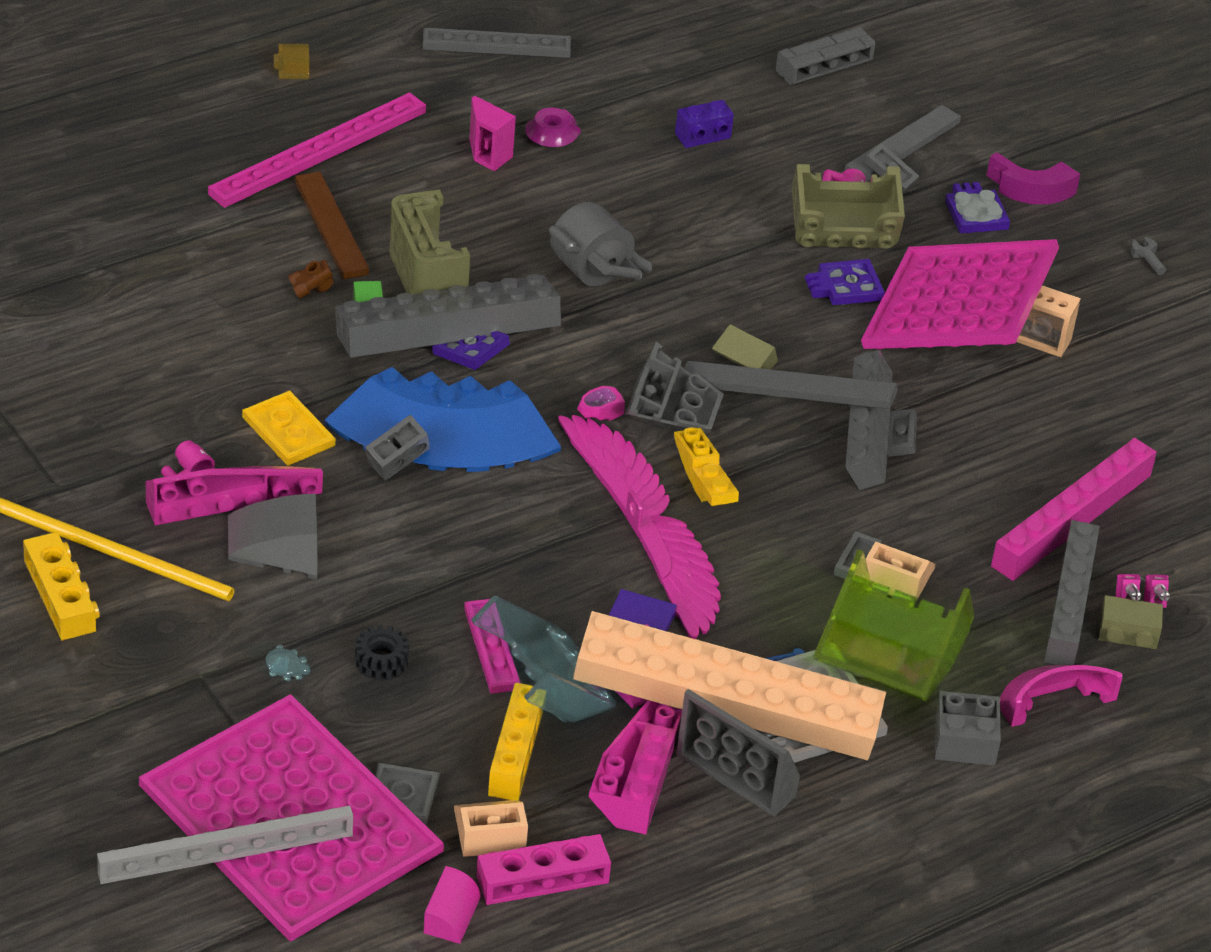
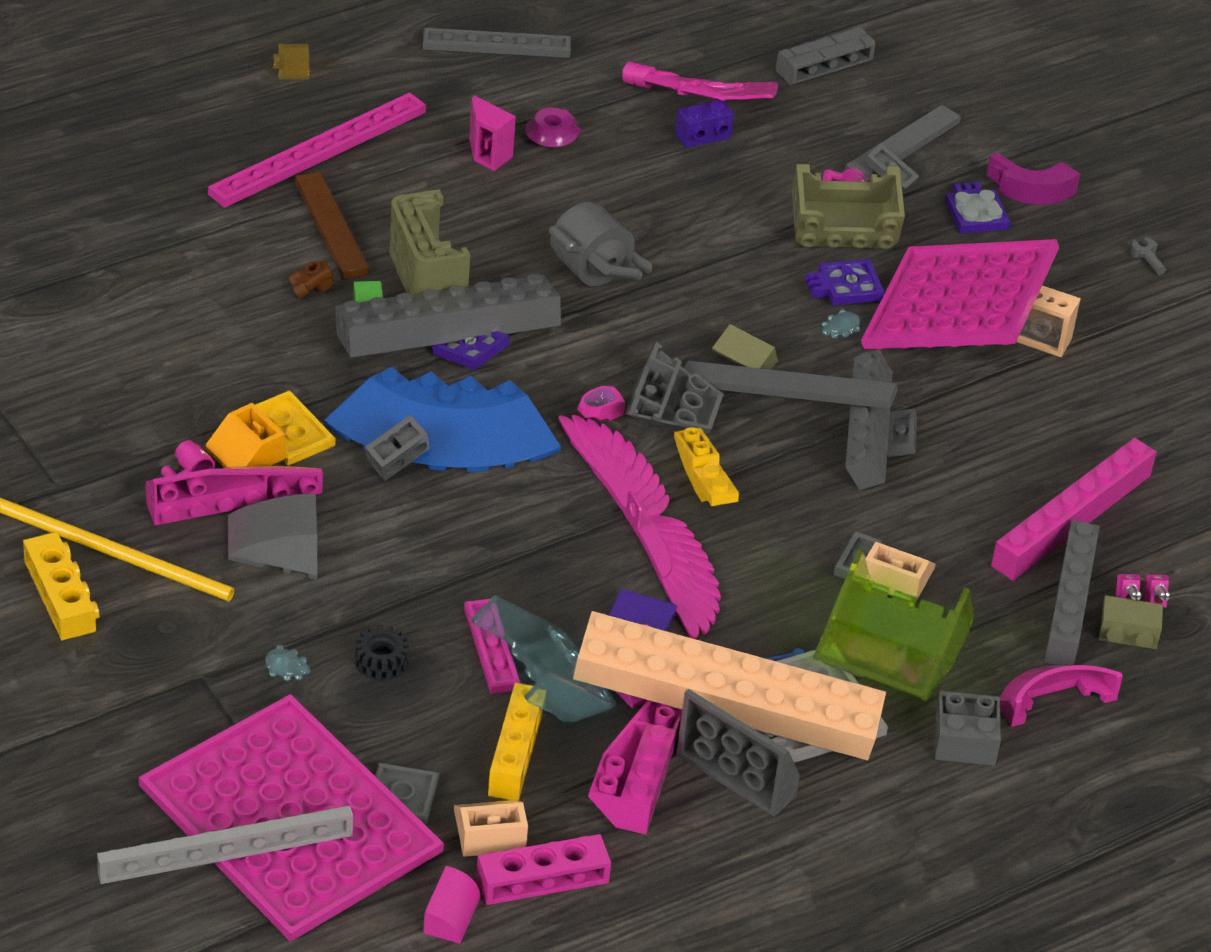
none -> light orange slope [205,403,285,468]
none -> dark pink piece [622,62,778,101]
none -> clear light blue piece [822,309,861,338]

